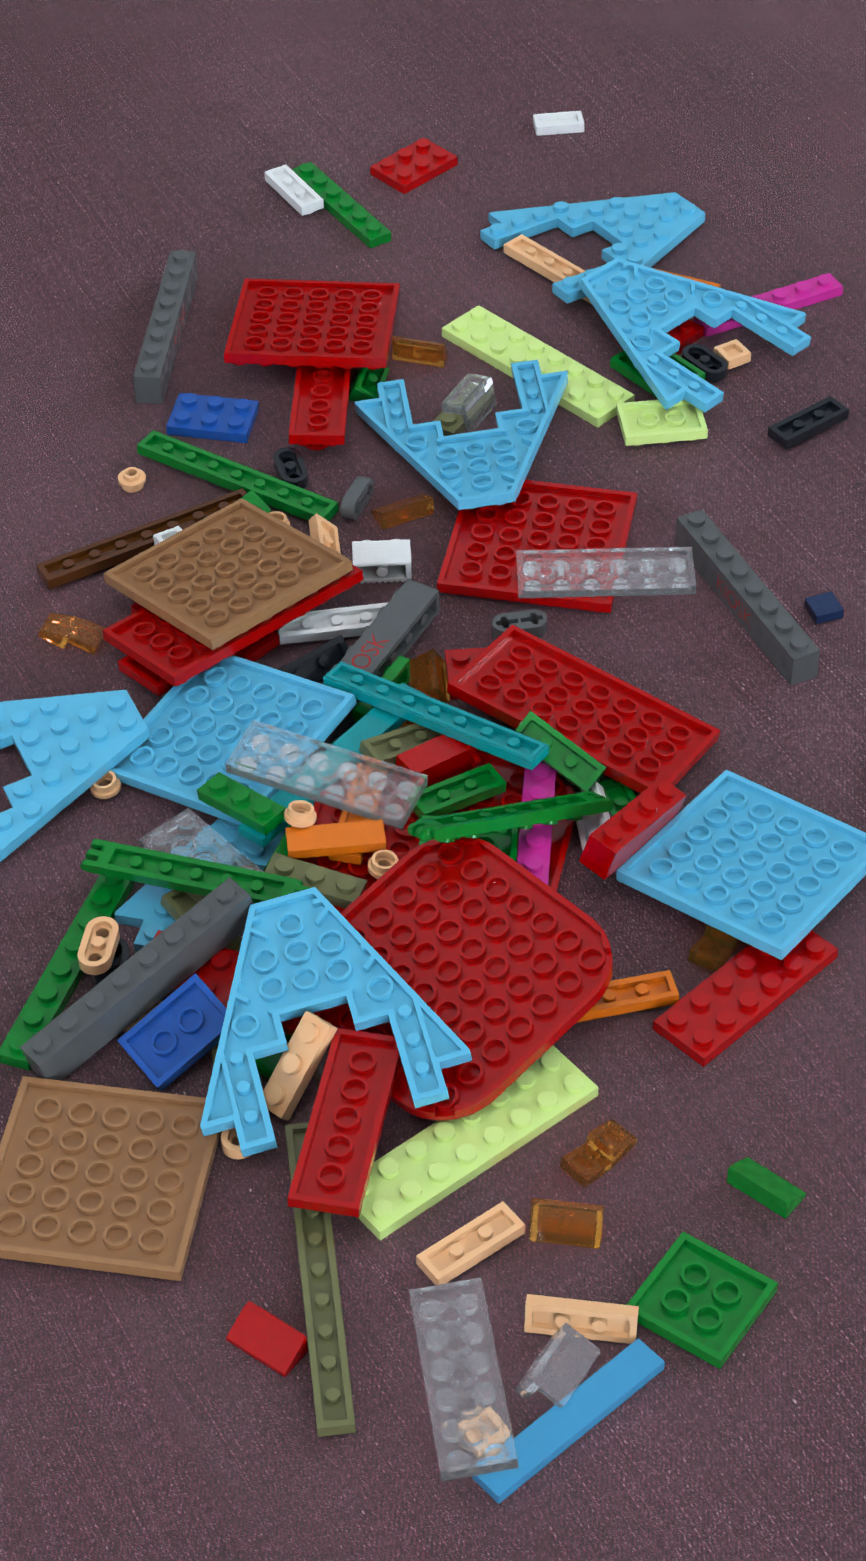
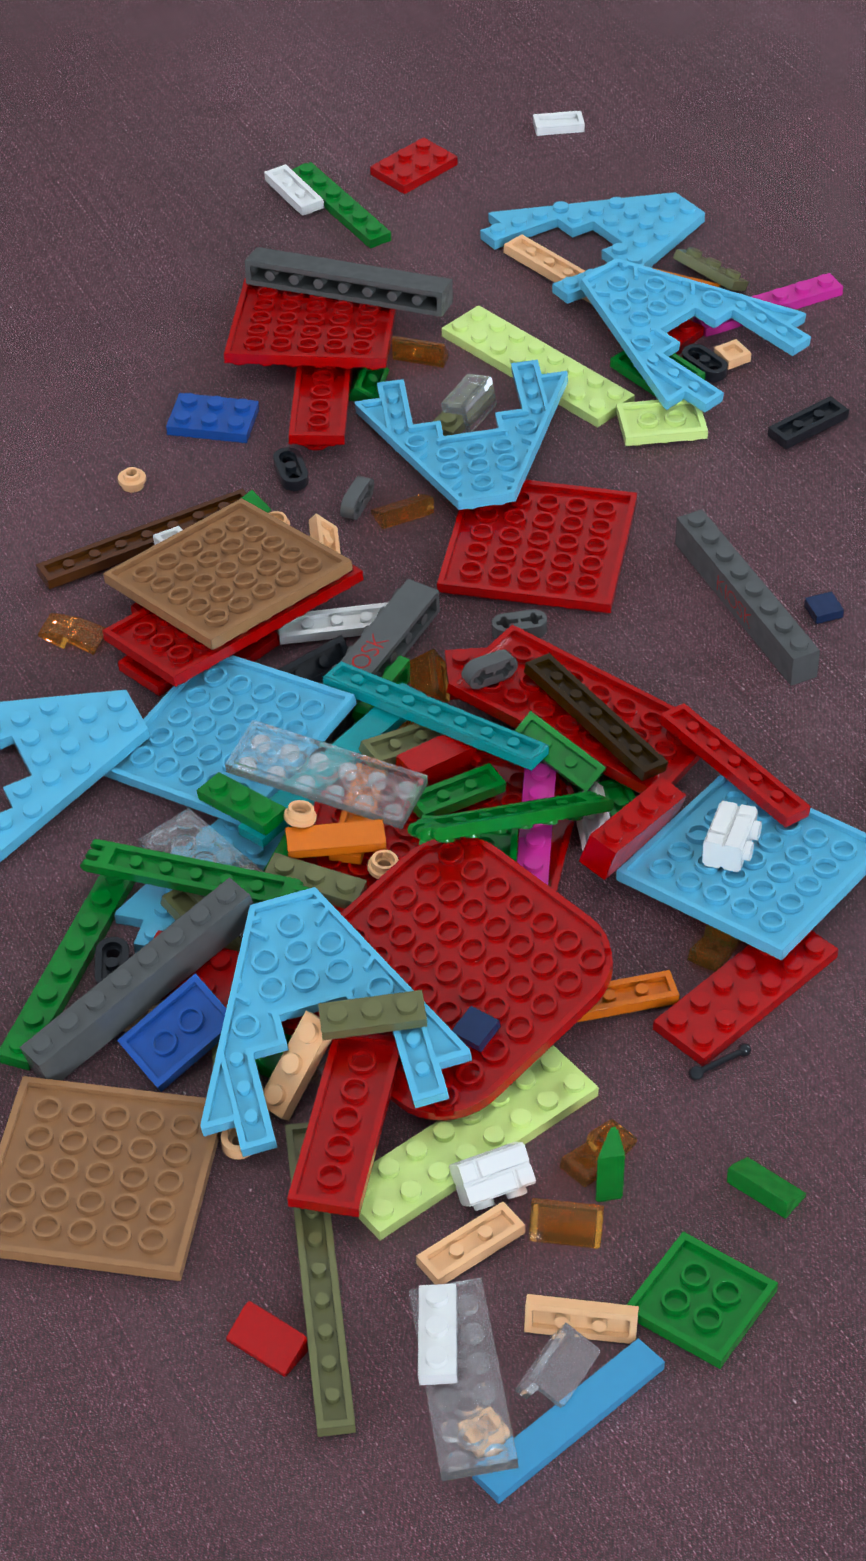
light nougat plate [77,916,120,975] -> none
light nougat plate [90,771,121,799] -> none
dark grey brick [133,250,198,404] -> none
green plate [137,430,339,521] -> none
white brick [352,539,412,584] -> none
clear plate [516,547,696,598] -> none
none -> dark grey brick [245,247,453,317]
none -> olive plate [318,990,427,1040]
none -> white plate [418,1283,458,1385]
none -> white brick [449,1142,536,1211]
none -> dark blue tile [452,1006,501,1052]
none -> dark grey beam [461,649,518,689]
none -> dark brown plate [524,653,668,781]
none -> green slope [596,1127,625,1202]
none -> red plate [659,703,811,828]
none -> olive plate [673,247,749,291]
none -> black hinge [688,1043,751,1080]
none -> white brick [702,800,762,872]

